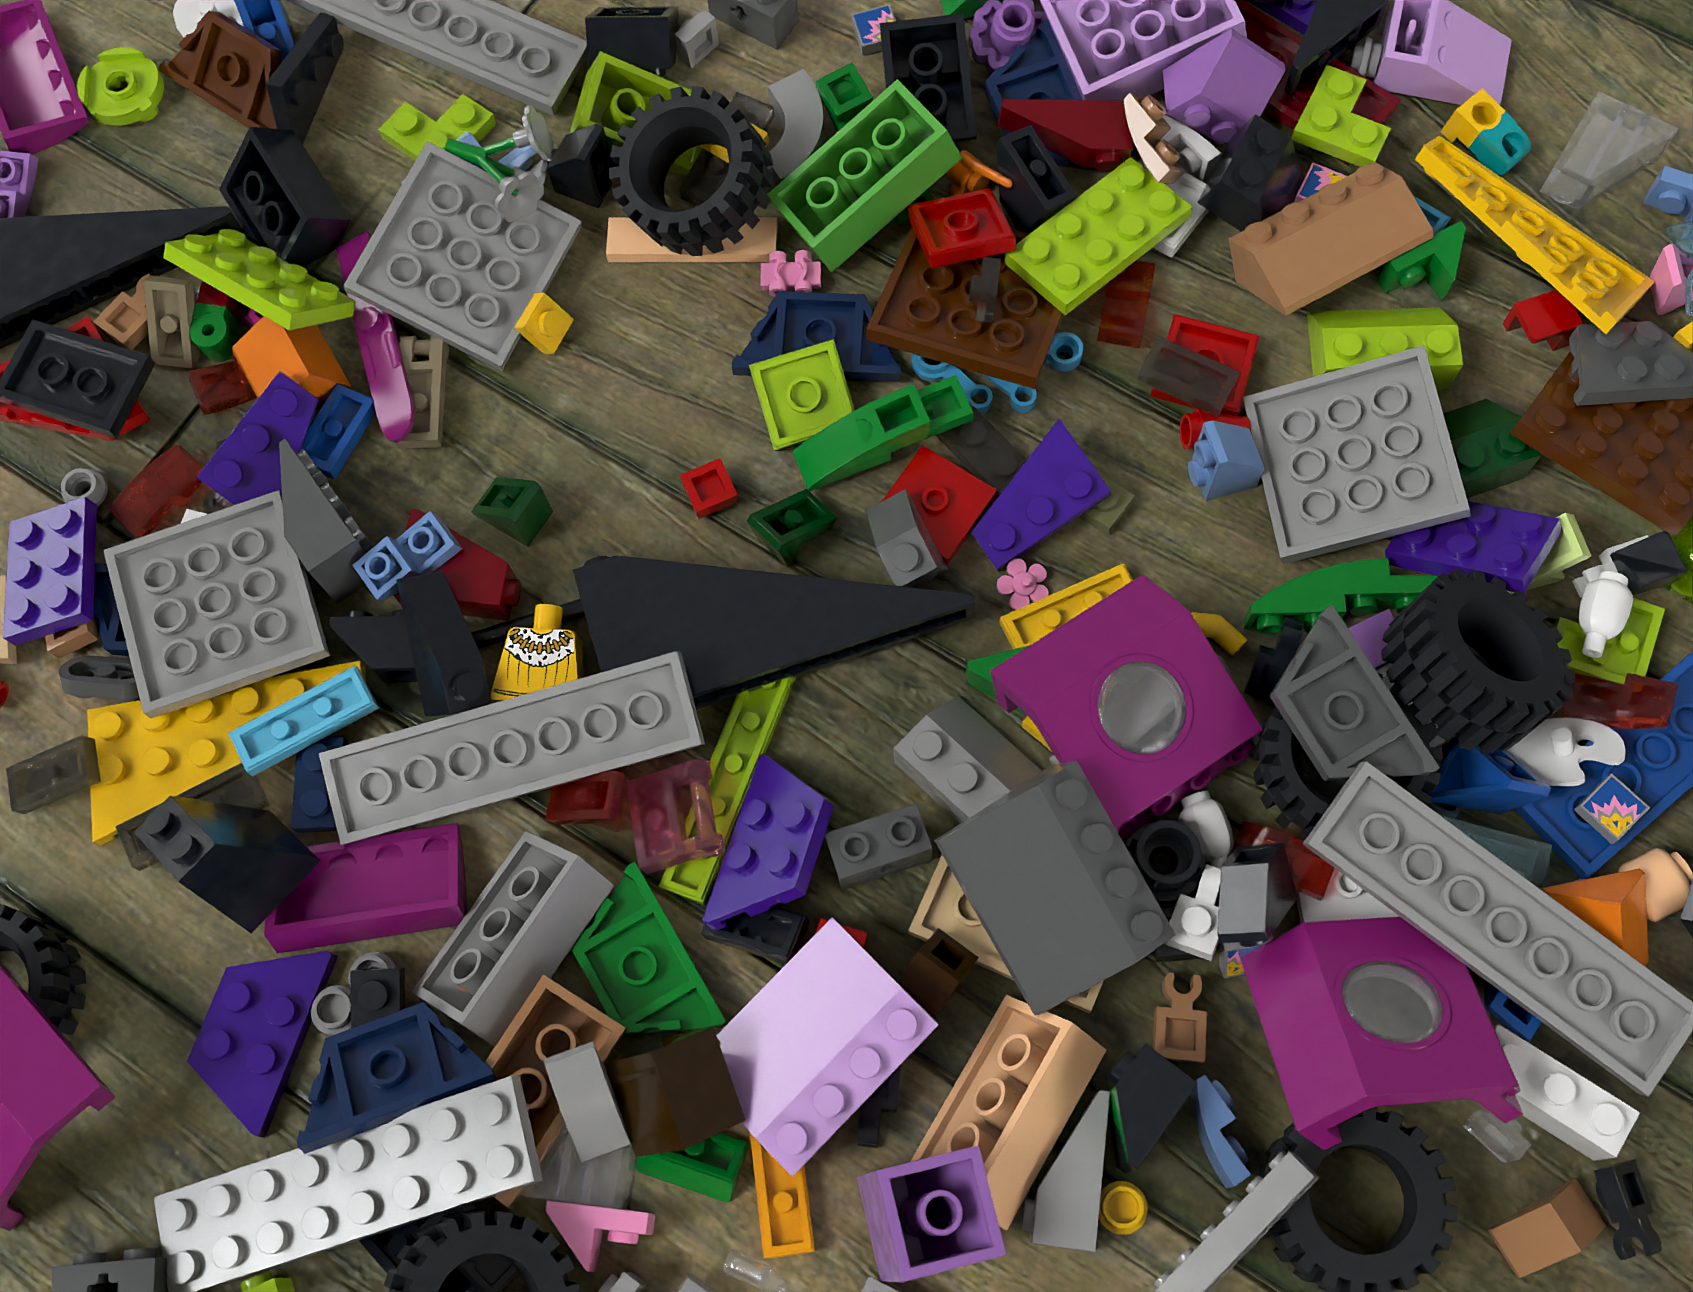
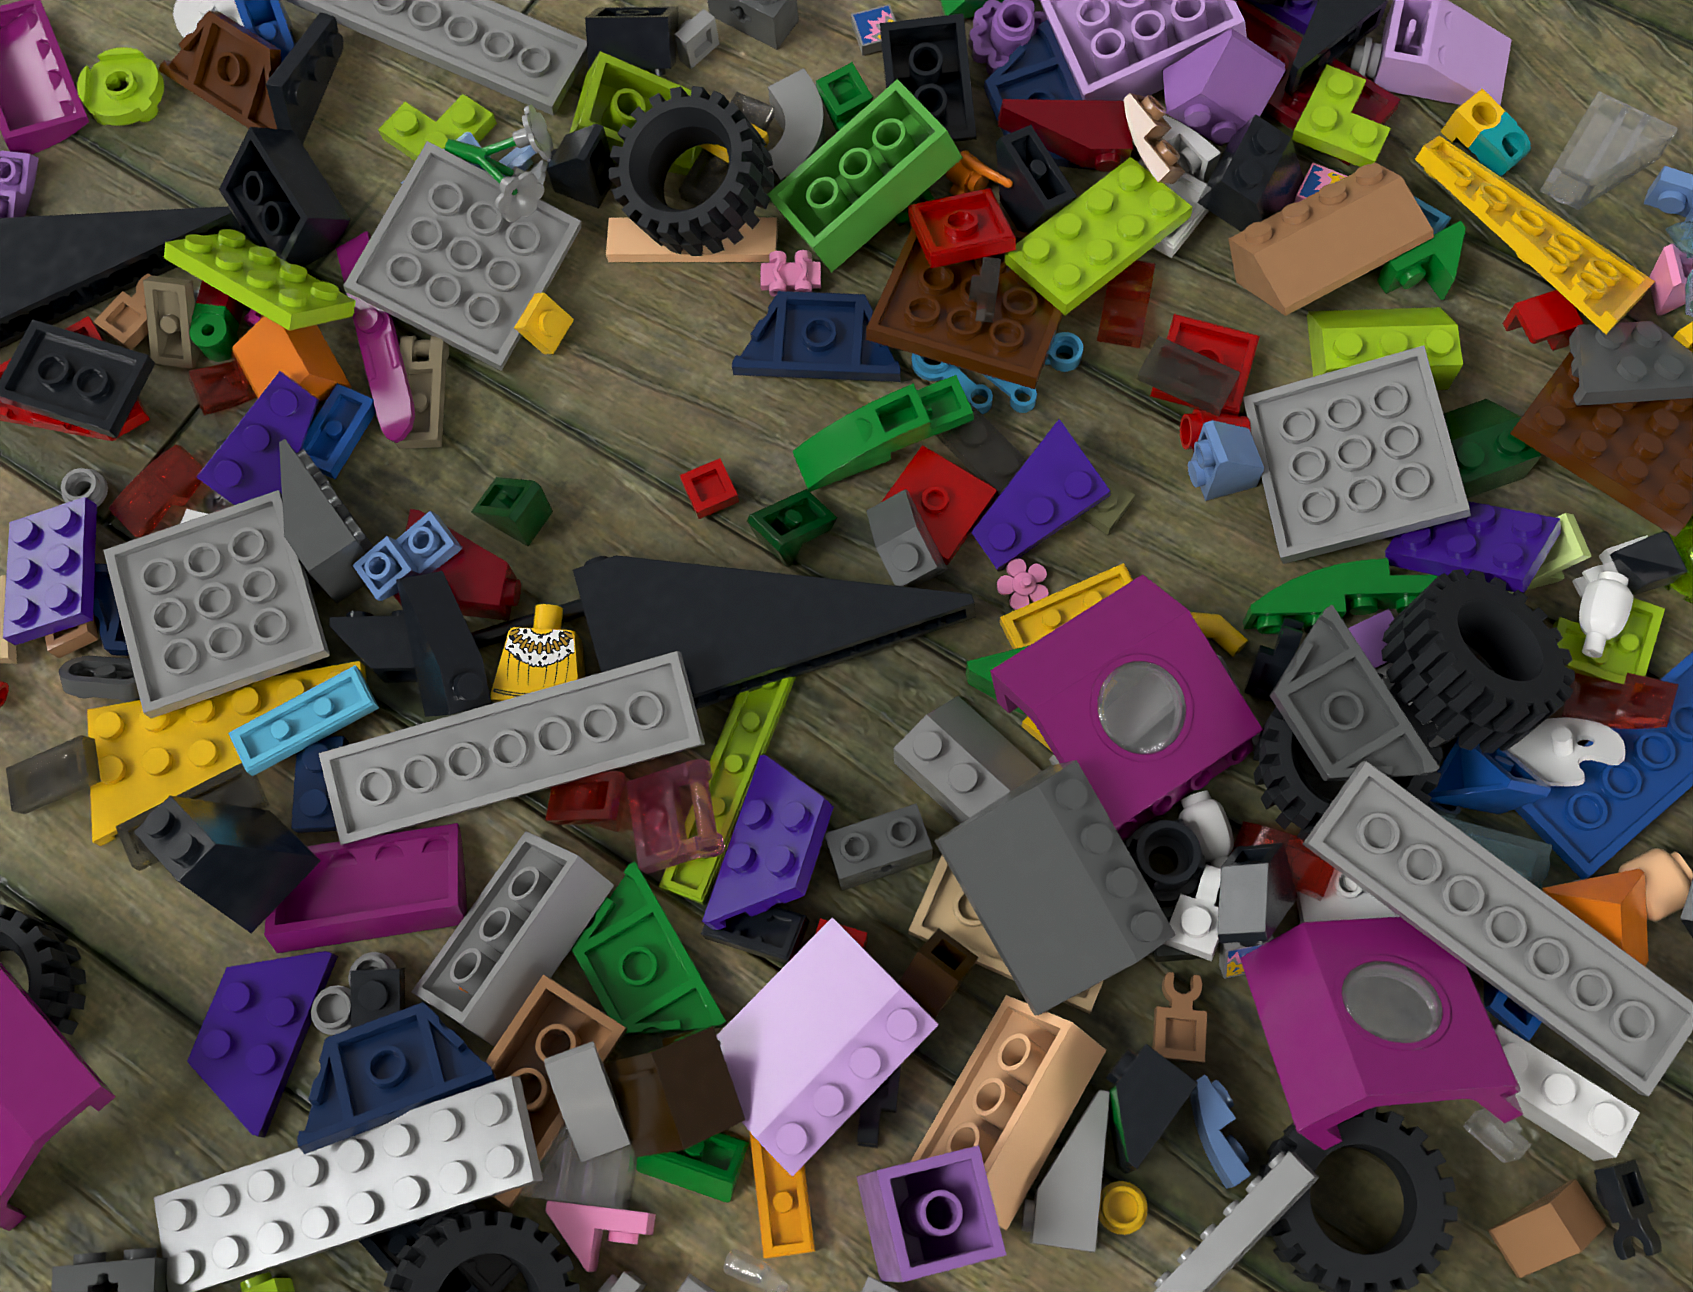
lime tile [749,339,855,451] -> none
tile [1574,773,1650,844] -> none

